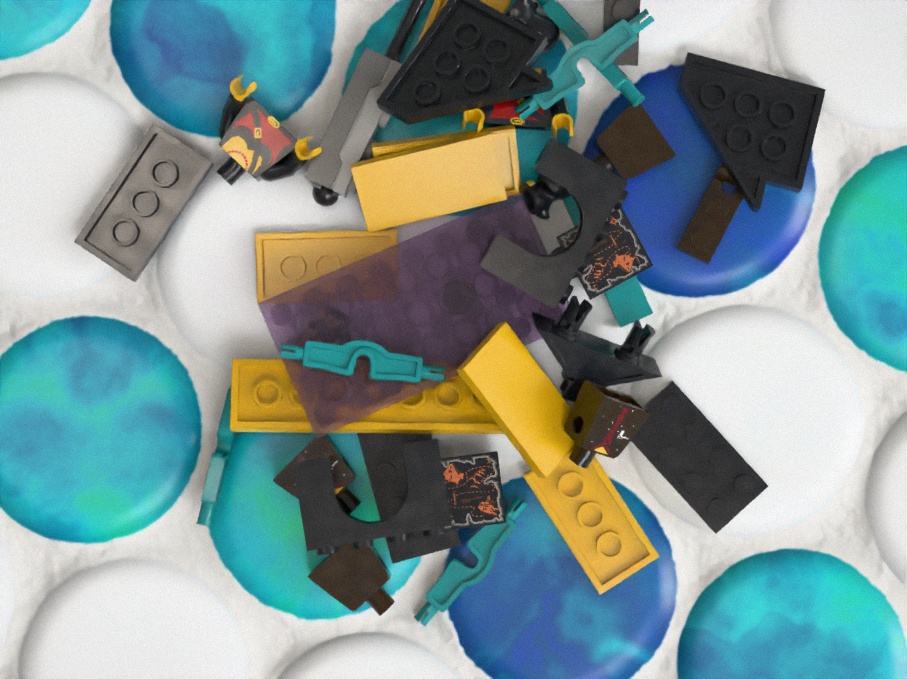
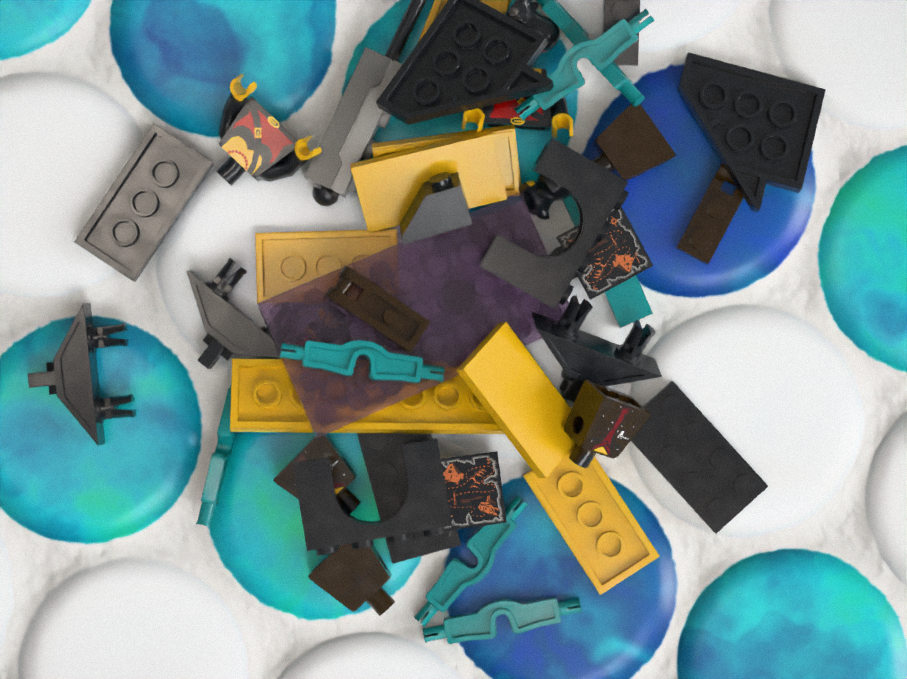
none -> black connector [28,303,136,446]
none -> black connector [186,257,303,369]
none -> dark brown plate [324,266,431,353]
none -> slope [400,172,473,245]
none -> teal piece [422,596,582,644]

